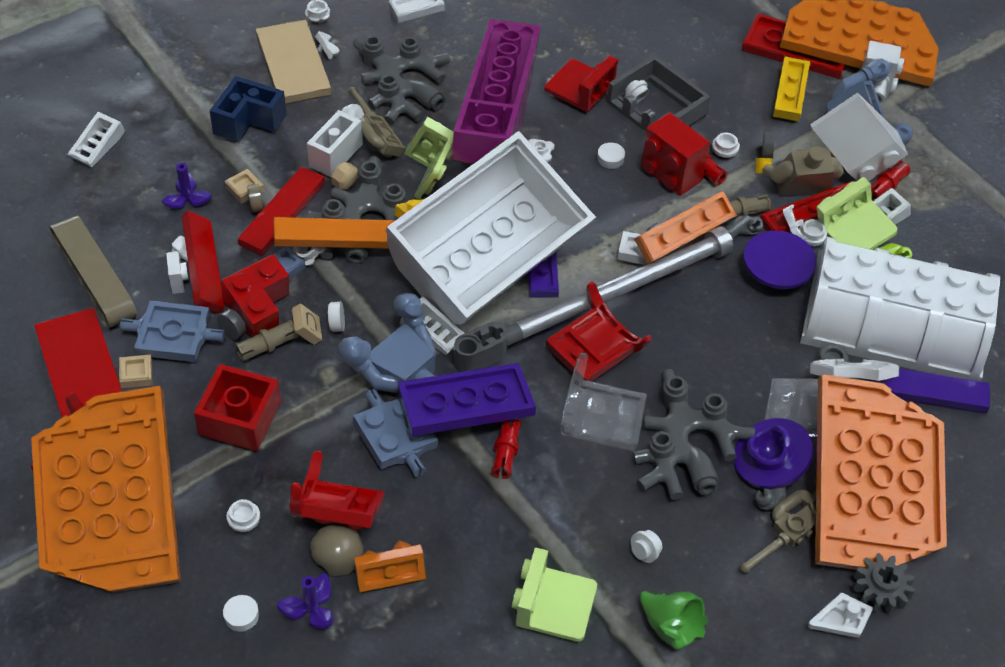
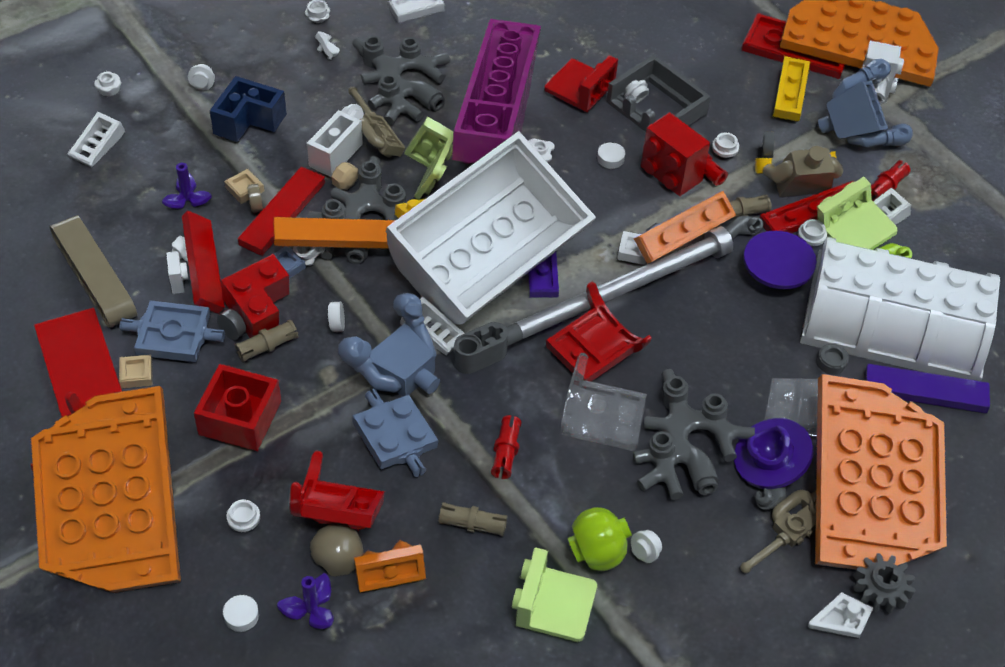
tan tile [256,20,332,103] -> none
tan tile [292,303,322,345] -> none
dark purple plate [397,363,536,436] -> none
bright green hat [640,591,708,650] -> none
white piece [783,205,807,240] -> none
white slope [810,92,908,181] -> none
white tile [810,359,899,381] -> none
none -> white plate [94,72,121,96]
none -> white plate [188,64,215,90]
none -> dark tan pin [439,503,508,536]
none -> lime plant [568,507,632,571]

